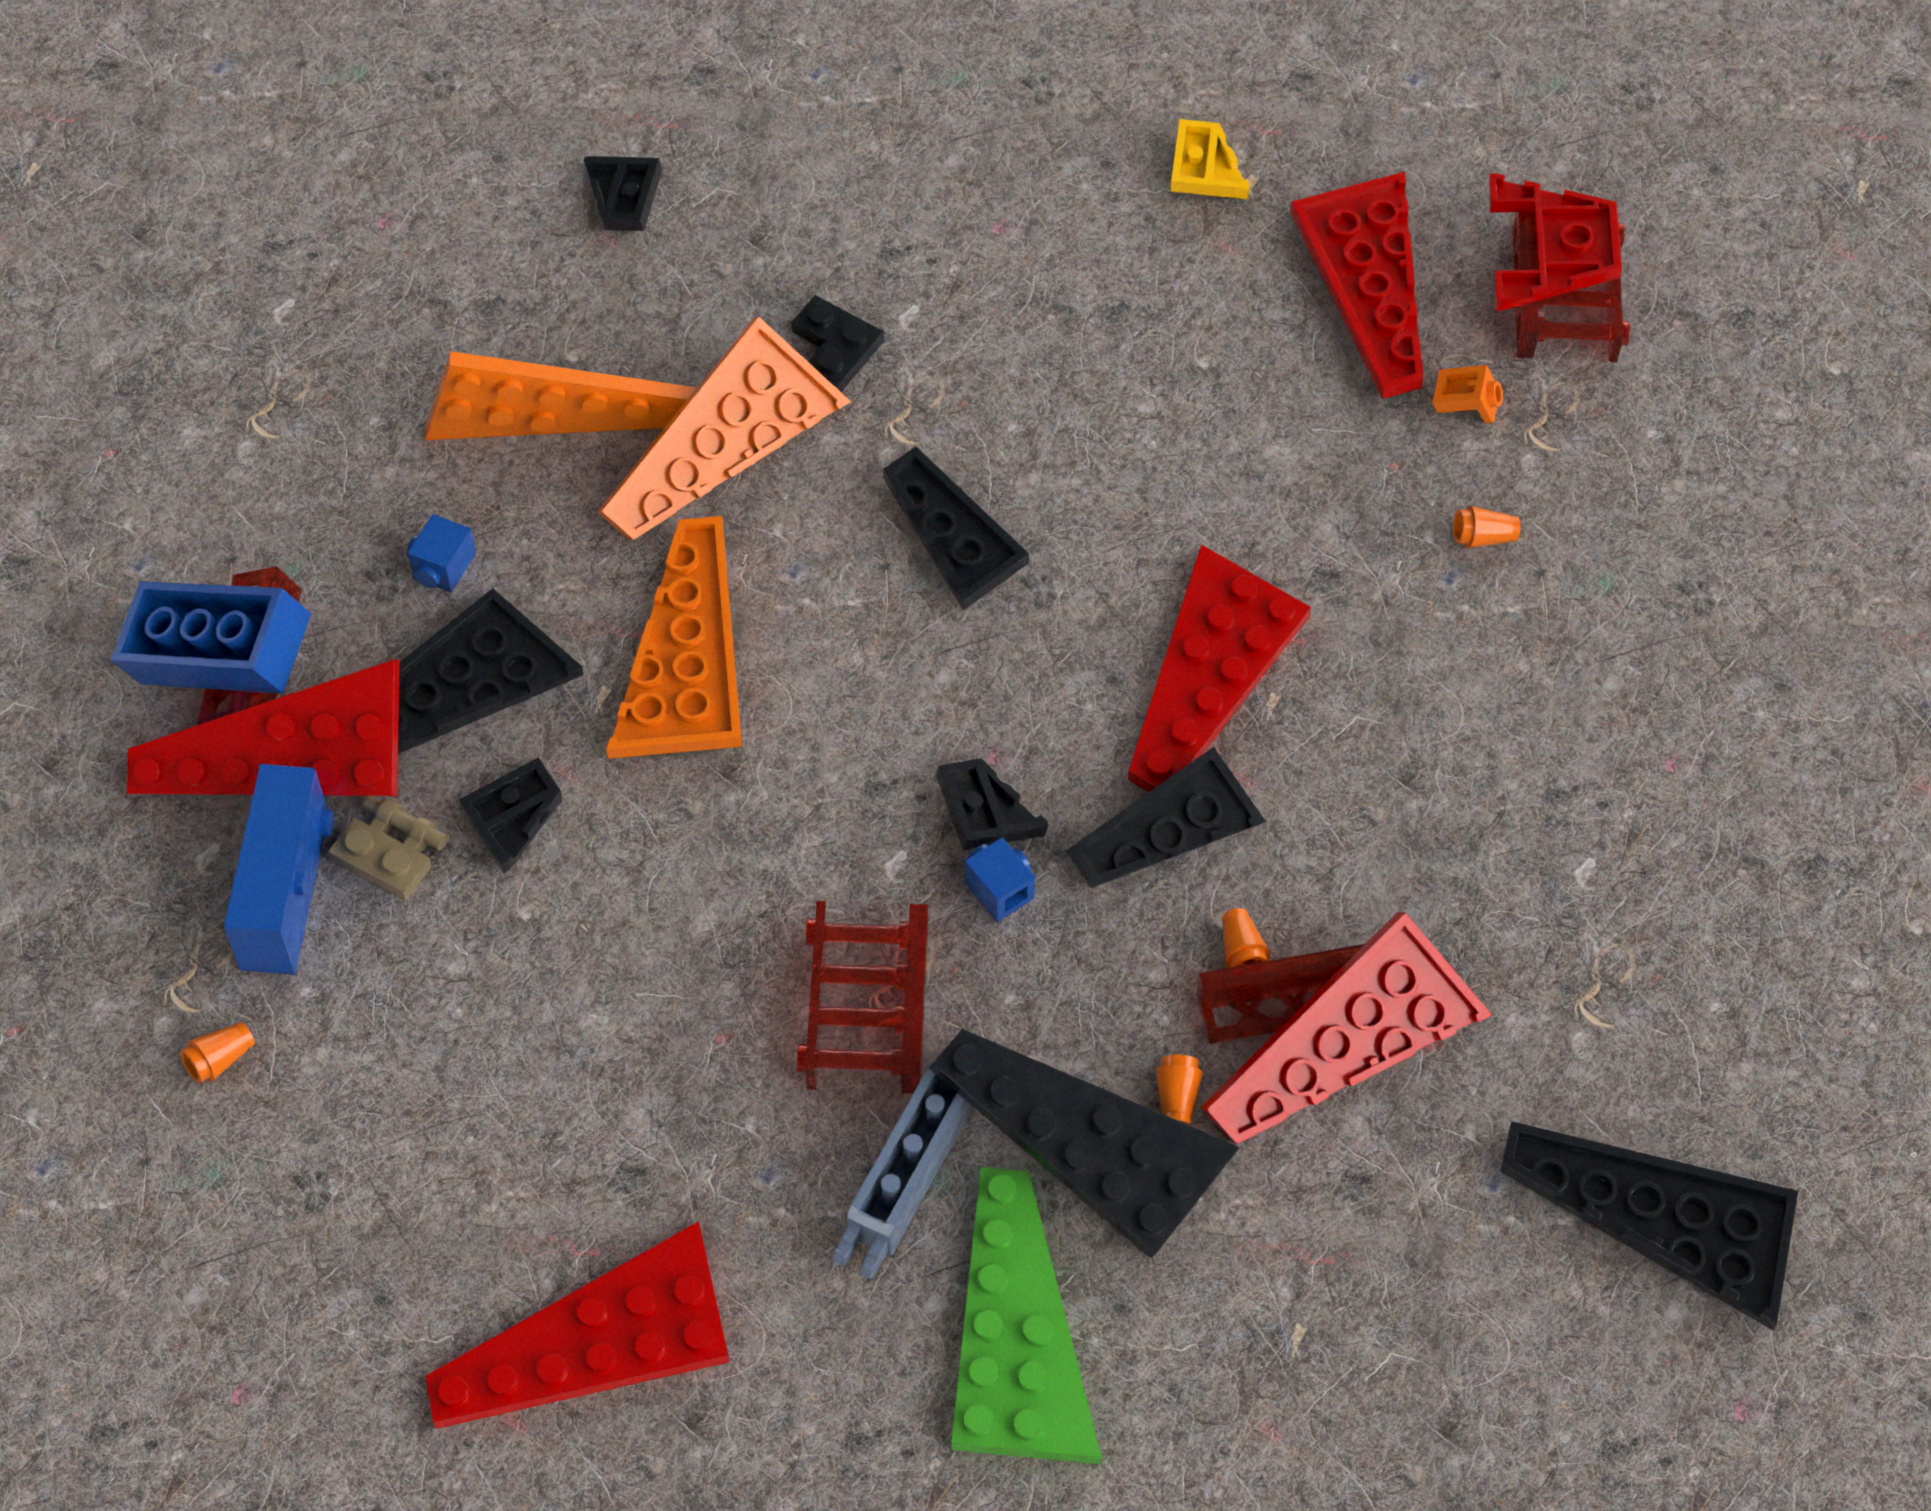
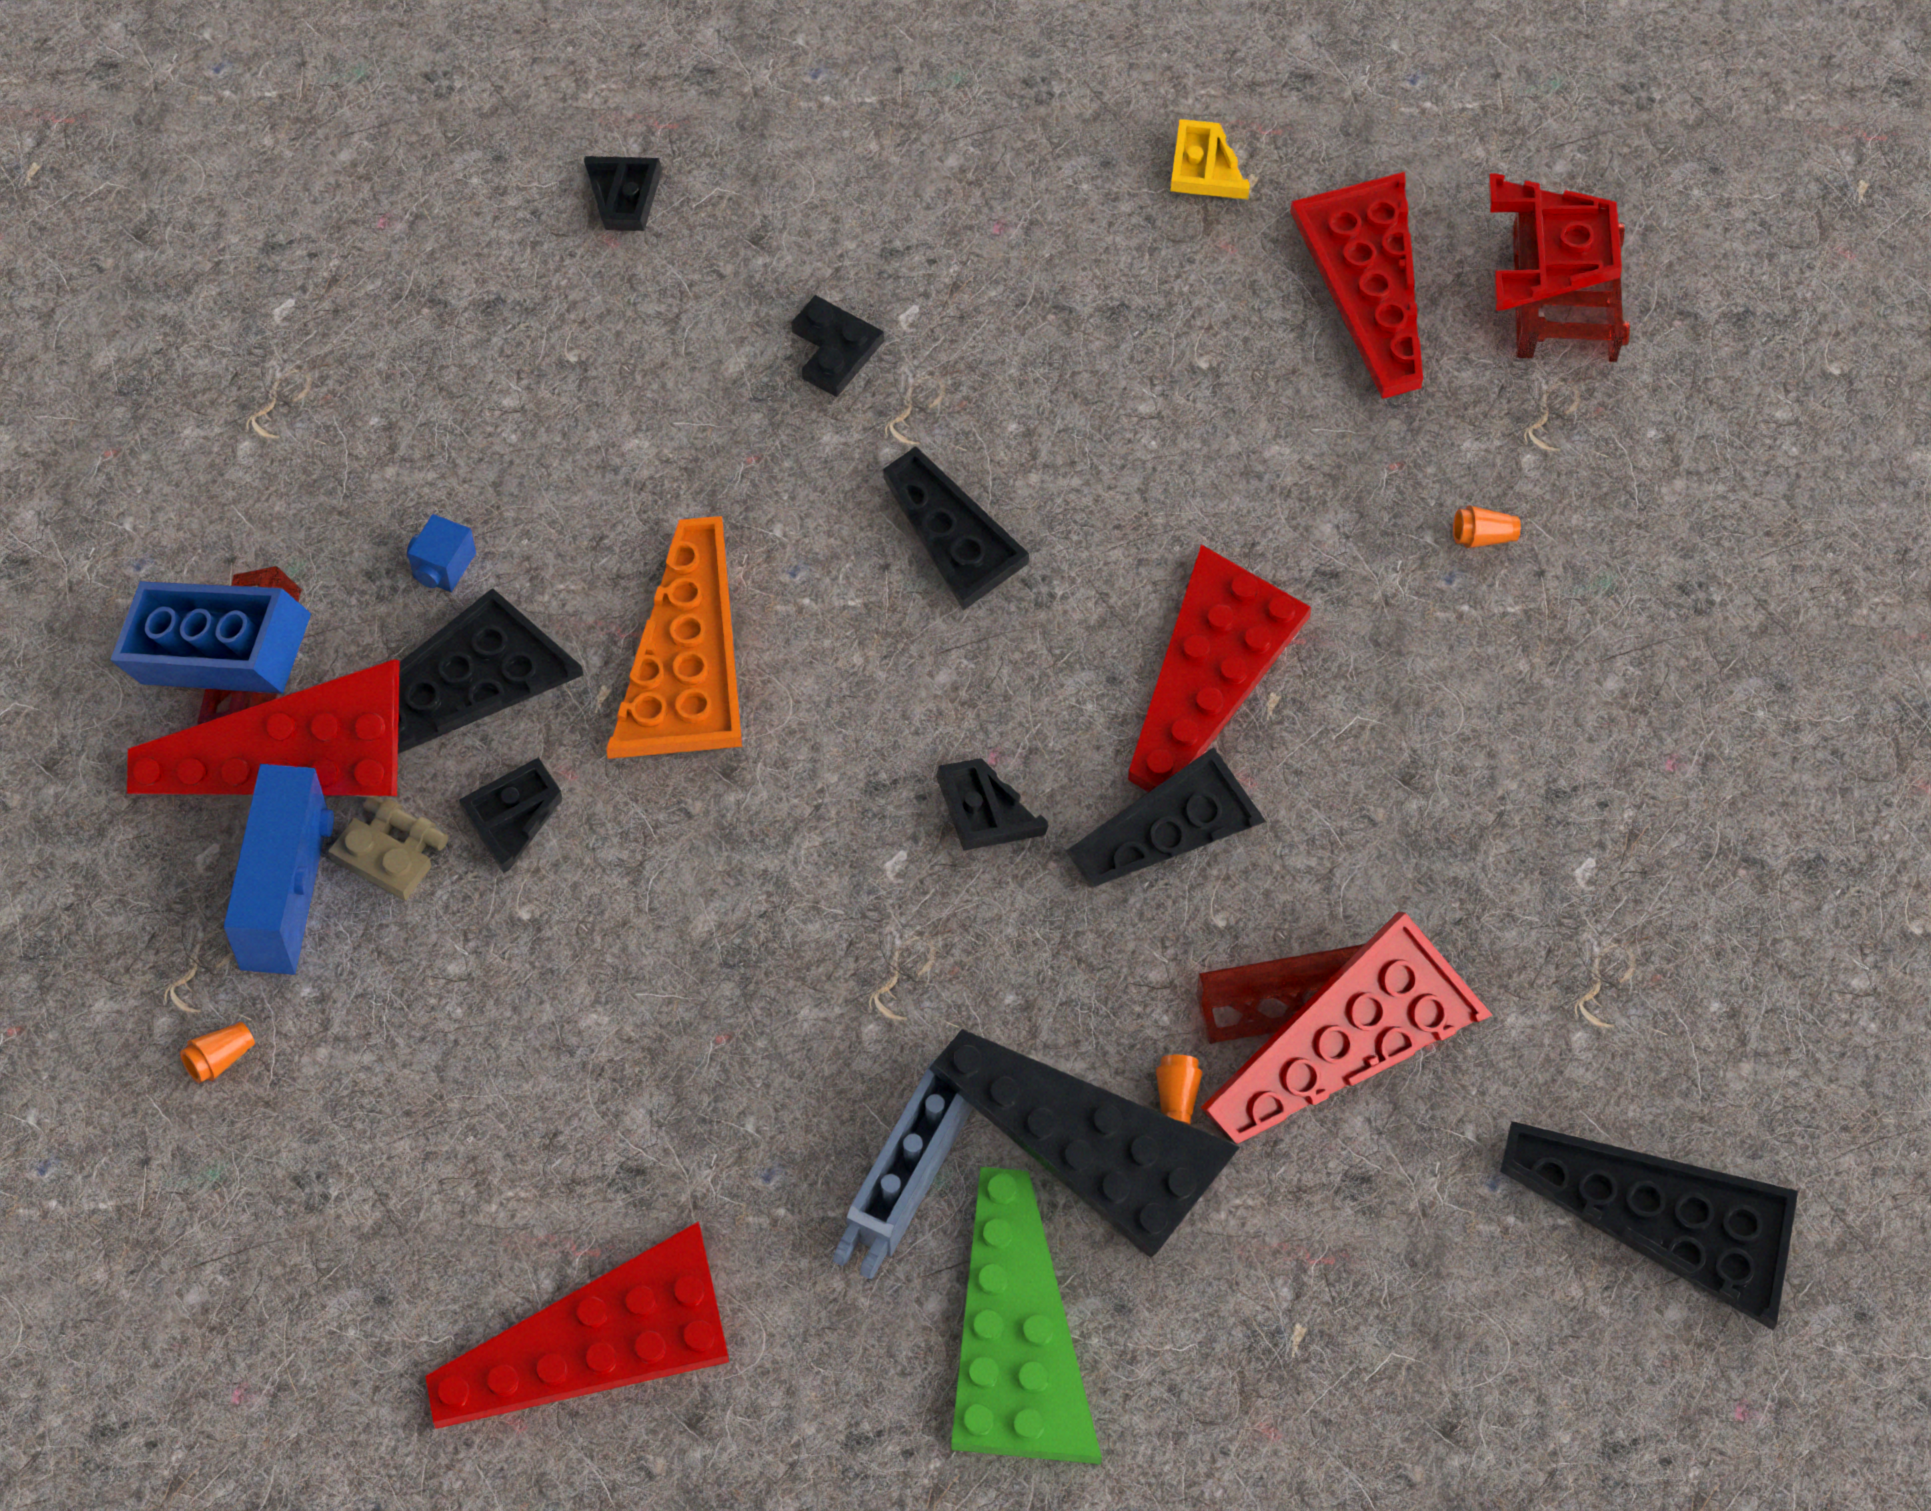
orange wing [425,351,697,440] -> none
wing [597,317,851,540] -> none
clear red fence [797,900,929,1093] -> none
blue brick [965,837,1035,922] -> none
orange cone [1222,908,1270,979] -> none
orange bracket [1432,365,1503,423] -> none

